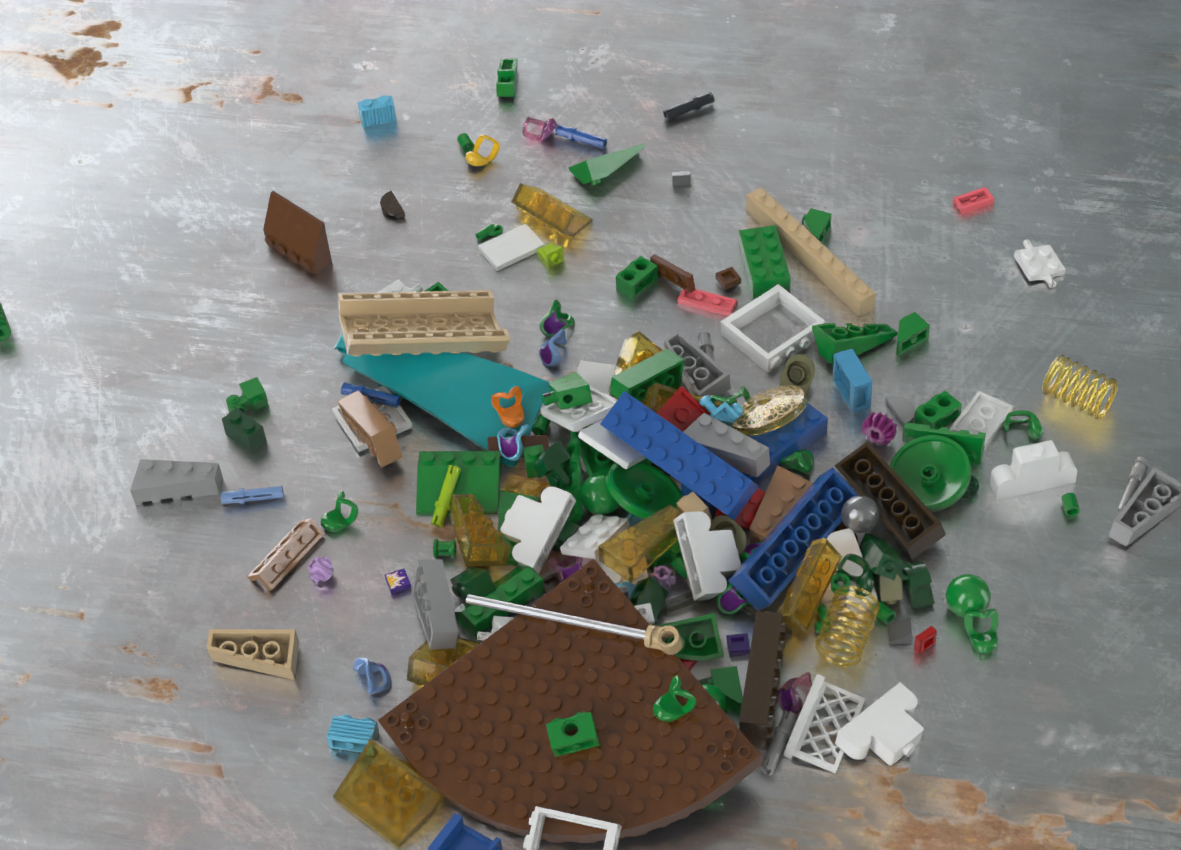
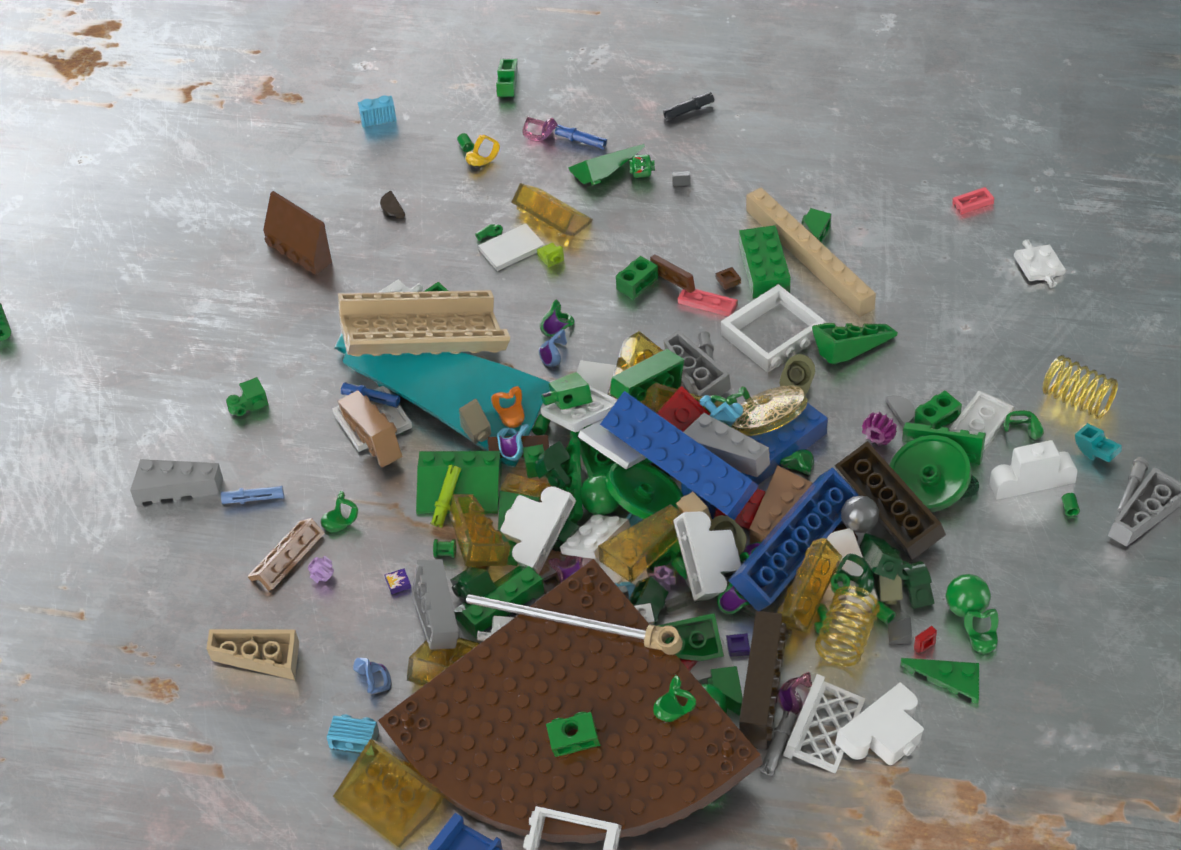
dark green brick [222,407,267,453] -> none
dark azure window [833,349,873,414] -> none
green slope [896,312,930,356] -> none
none -> dark tan slope [459,399,491,445]
none -> green head [629,154,655,178]
none -> green wing [900,658,979,704]
none -> teal brick [1075,423,1122,462]

